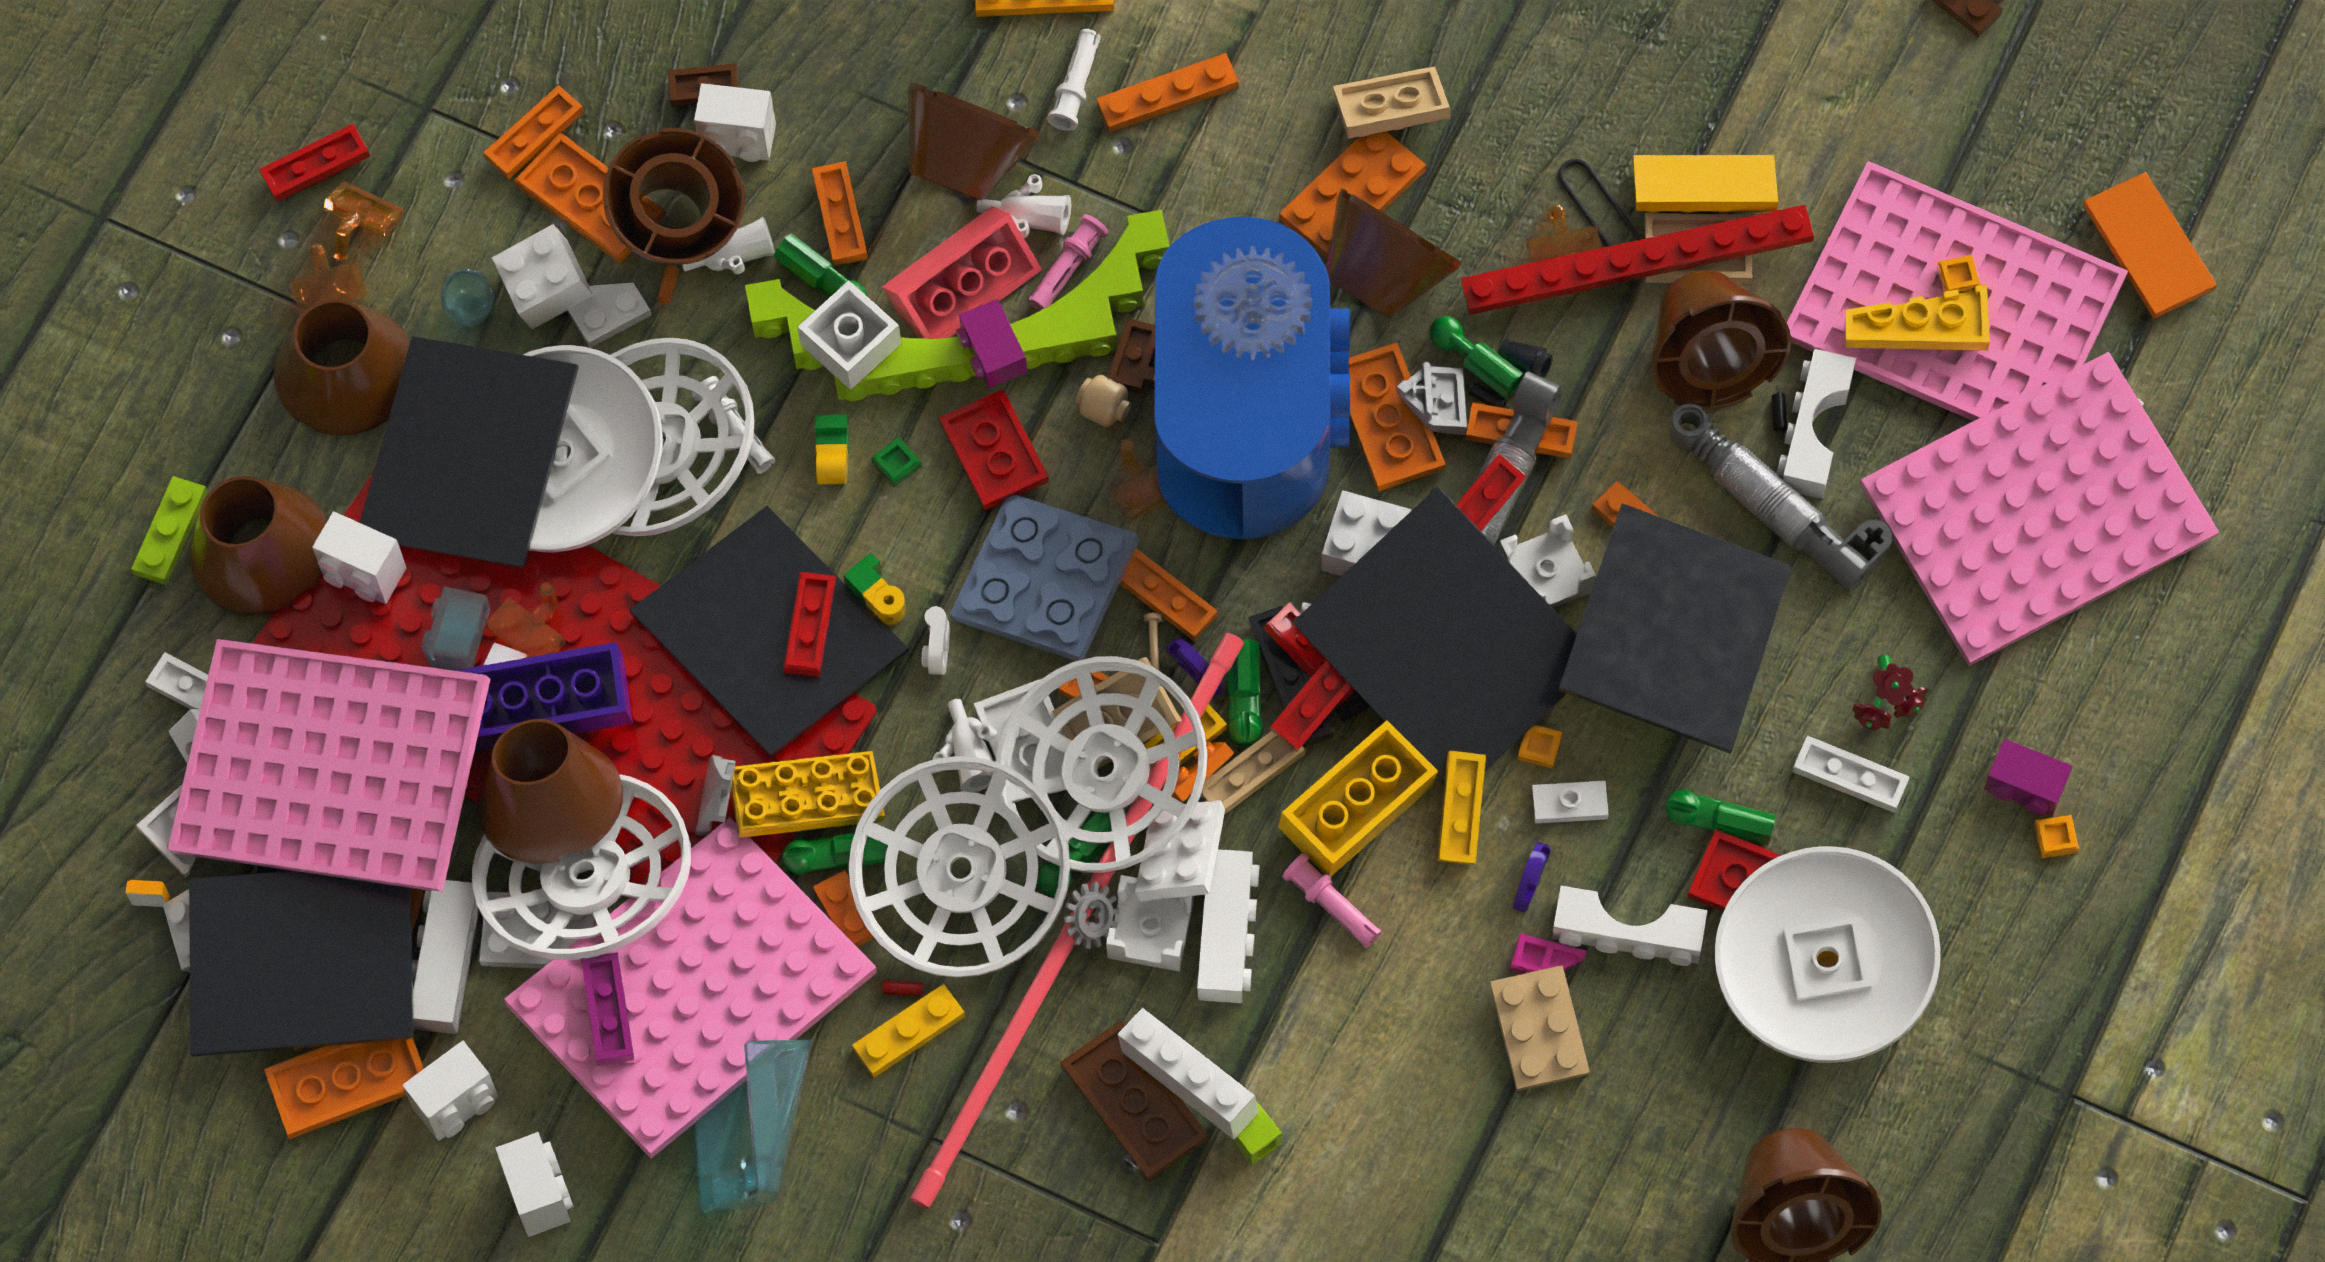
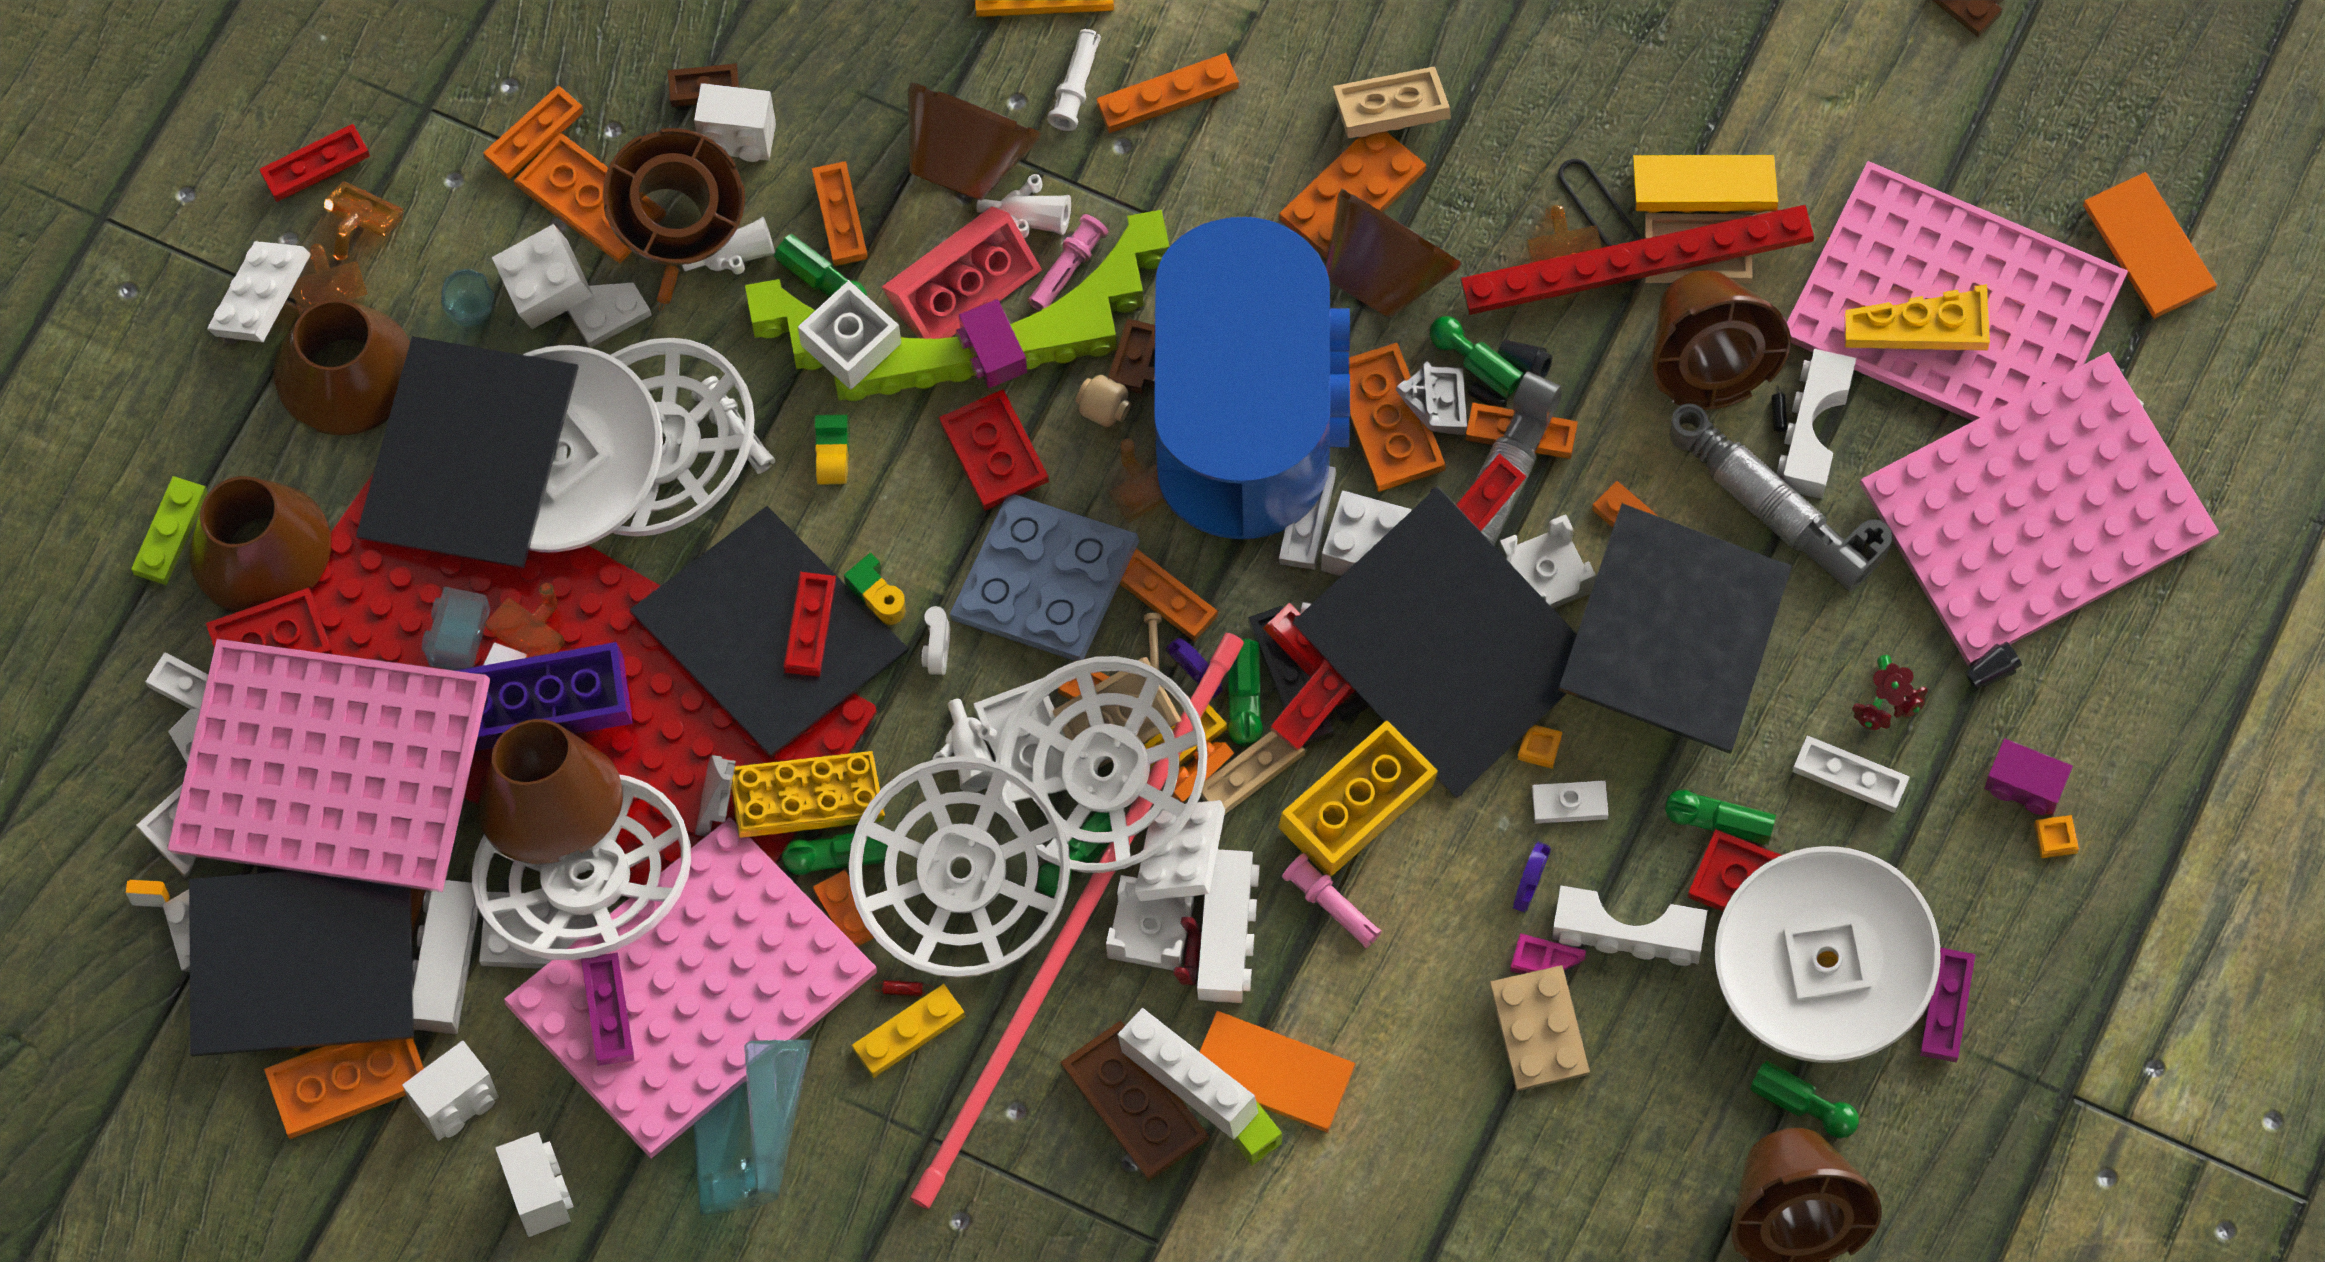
white brick [312,511,407,604] -> none
green tile [871,437,922,487] -> none
light grey gear [1064,882,1119,949] -> none
clear gear [1194,246,1312,360] -> none
yellow plate [1437,751,1486,865] -> none
light orange tile [1937,255,1981,293] -> none
none -> red plate [206,588,333,654]
none -> white plate [207,241,311,342]
none -> dark red piece [1173,916,1202,985]
none -> orange tile [1200,1011,1355,1133]
none -> white plate [1279,466,1336,570]
none -> green piece [1750,1060,1859,1139]
none -> magenta plate [1920,947,1976,1063]
none -> black cone [1965,641,2022,690]

